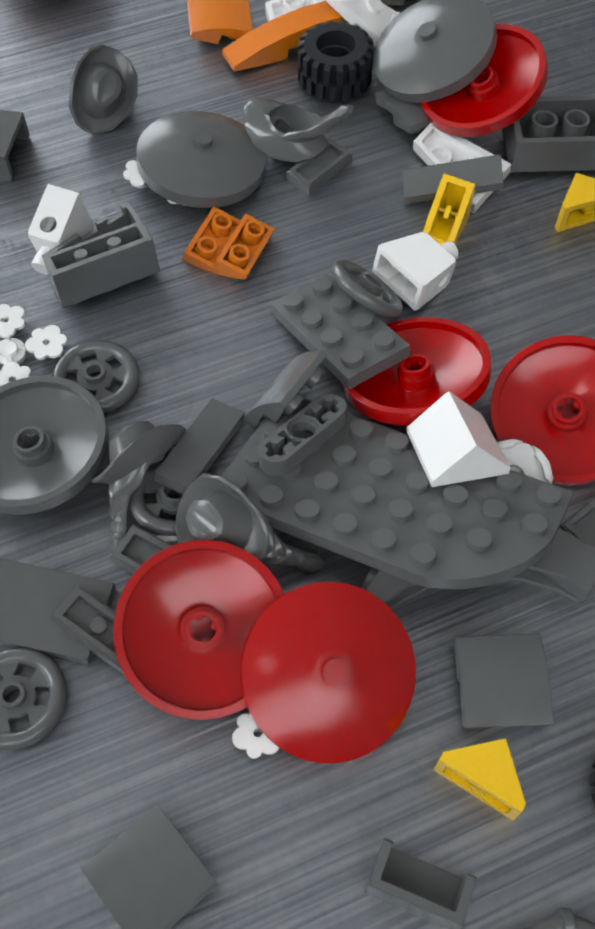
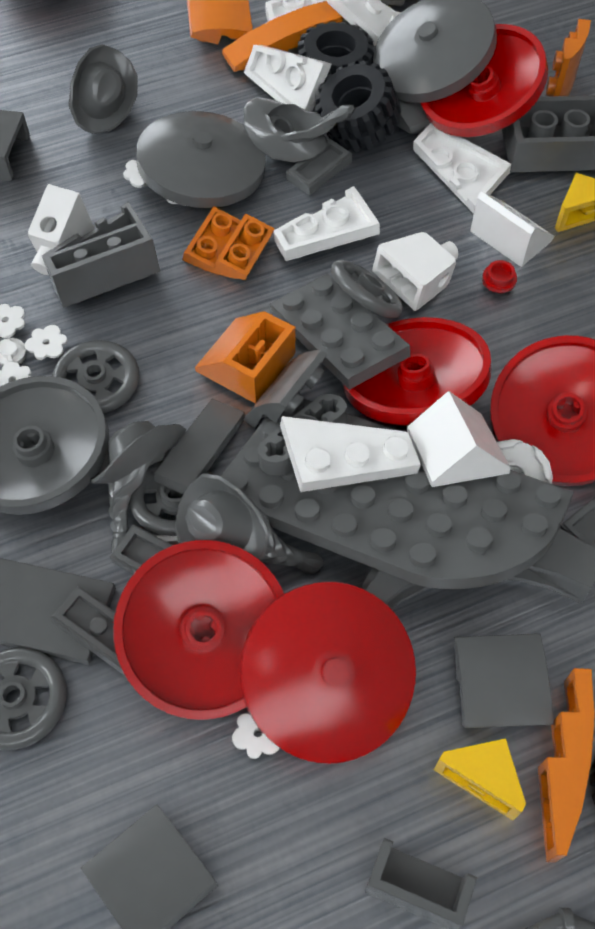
dark grey tile [402,154,504,204] -> none
yellow slope [423,173,476,245] -> none
none -> orange slope [195,311,296,404]
none -> white wing [244,45,332,111]
none -> white wing [274,186,380,261]
none -> white wing [280,416,421,492]
none -> black tyre [315,61,401,152]
none -> white slope [470,192,555,267]
none -> red plate [482,260,517,293]
none -> orange slope [538,668,595,863]
none -> orange slope [546,19,591,96]

